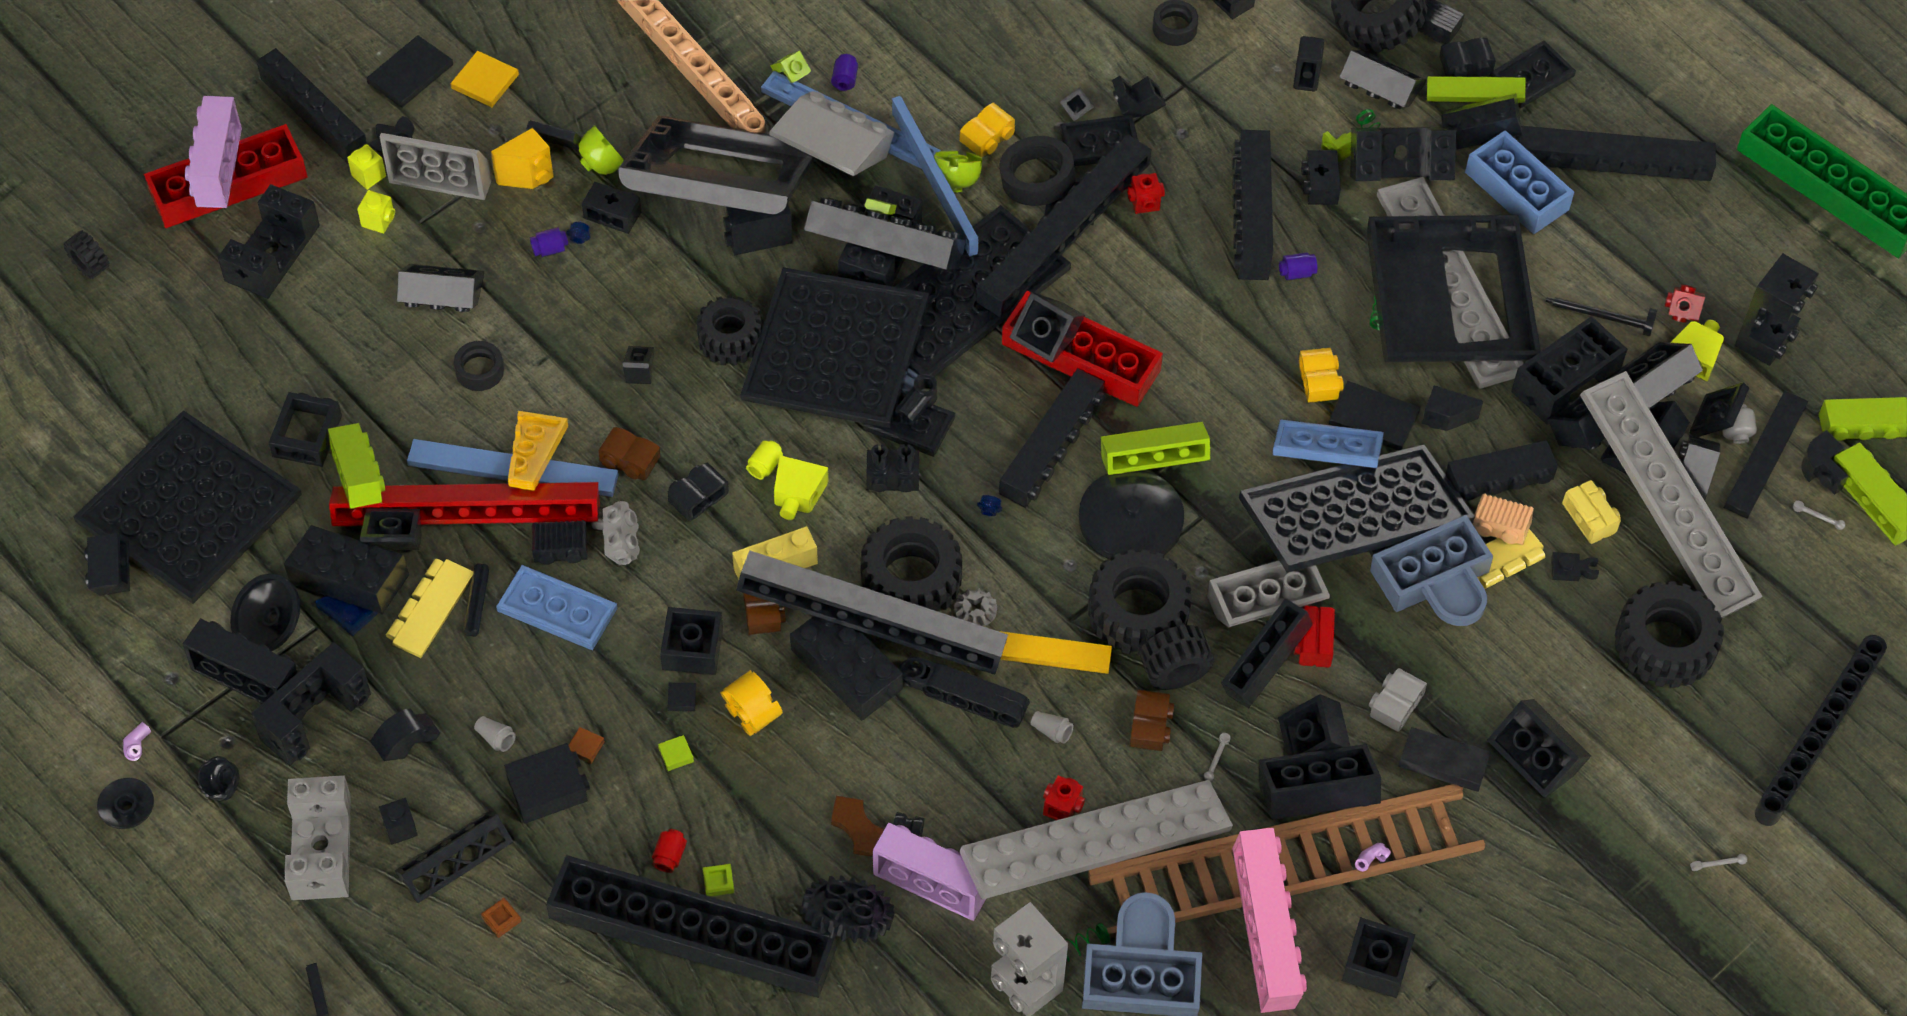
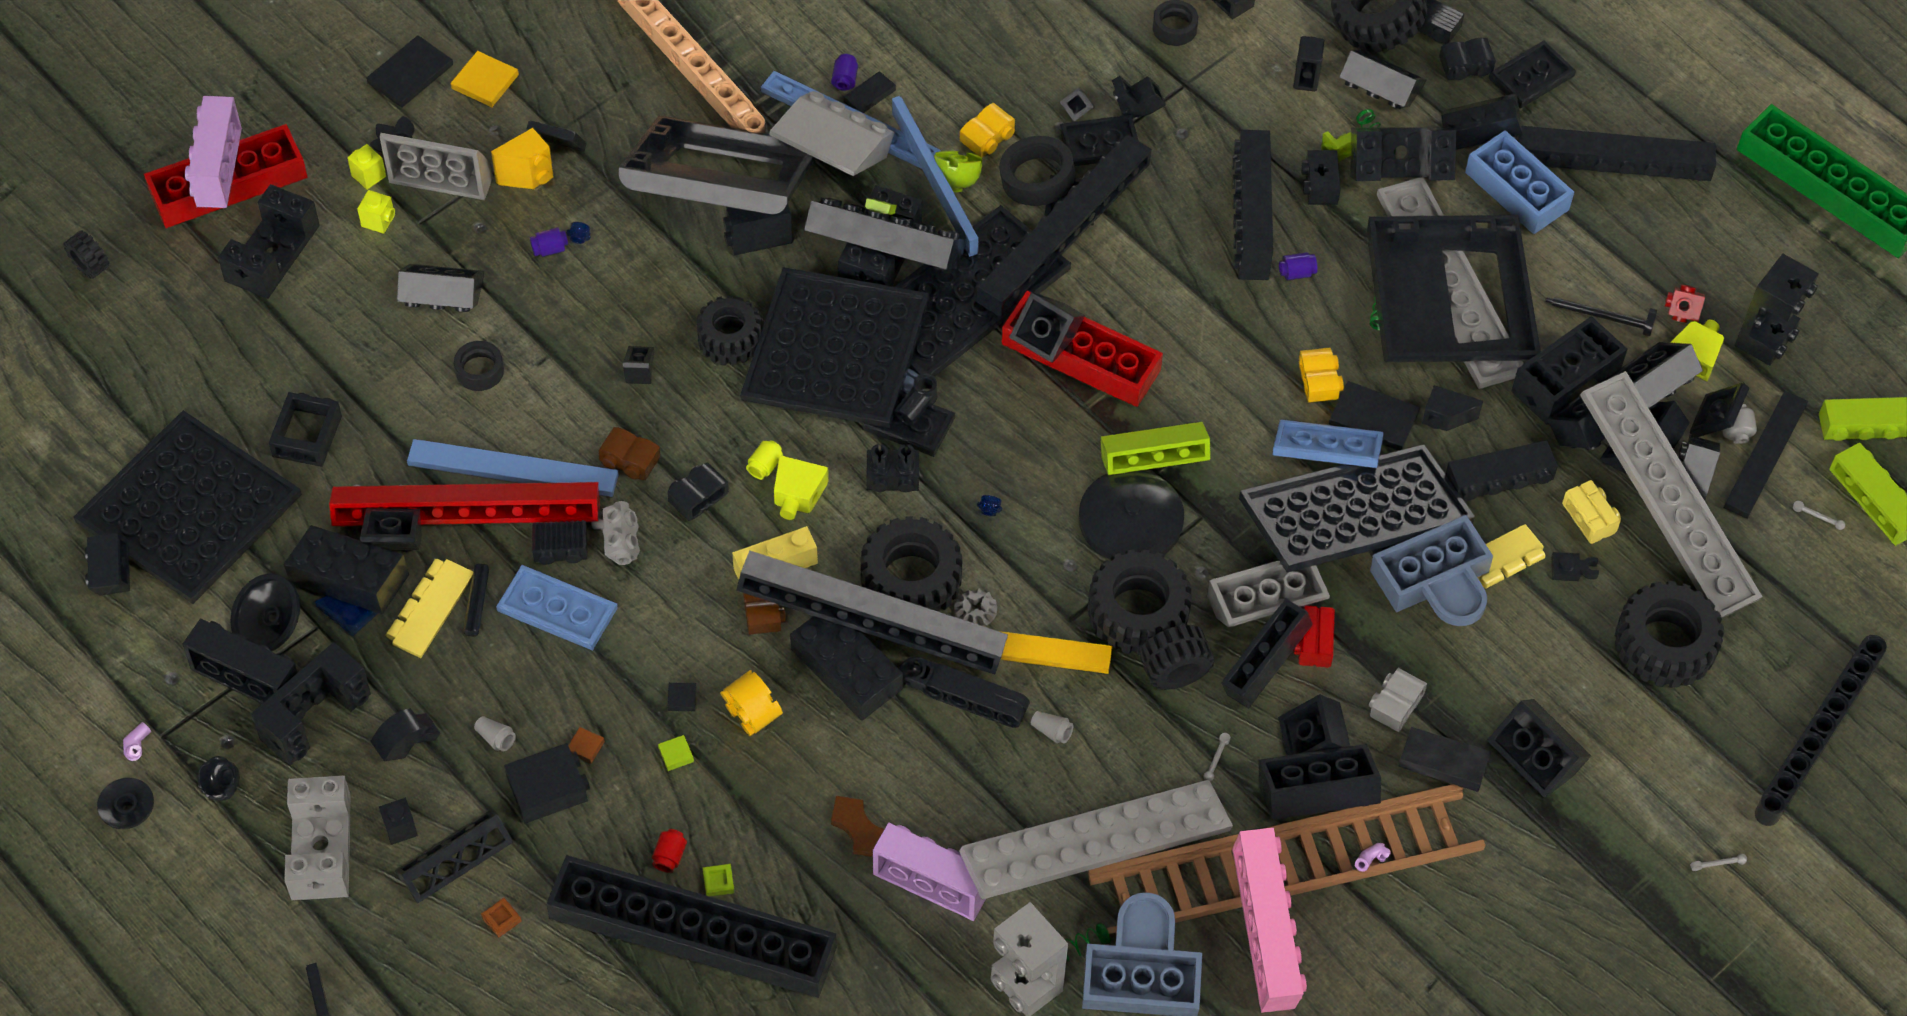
black brick [256,48,367,165] -> none
lime brick [328,423,385,509] -> none
yellow wing [508,411,568,490] -> none
lime cylinder [579,125,624,175] -> none
black brick [582,182,641,234] -> none
black brick [660,607,723,675] -> none
lime bracket [770,50,811,83] -> none
black gear [802,875,895,943] -> none
black wheel [893,812,925,837] -> none
black brick [999,368,1106,508] -> none
red brick [1043,775,1086,821] -> none
red brick [1127,173,1165,214] -> none
reddish brown brick [1130,690,1174,751] -> none
black brick [1341,917,1416,998] -> none
lime tile [1427,76,1525,103] -> none
light nougat brick [1473,494,1534,545] -> none
black brick [1801,430,1848,495] -> none
none -> black tile [844,71,896,113]

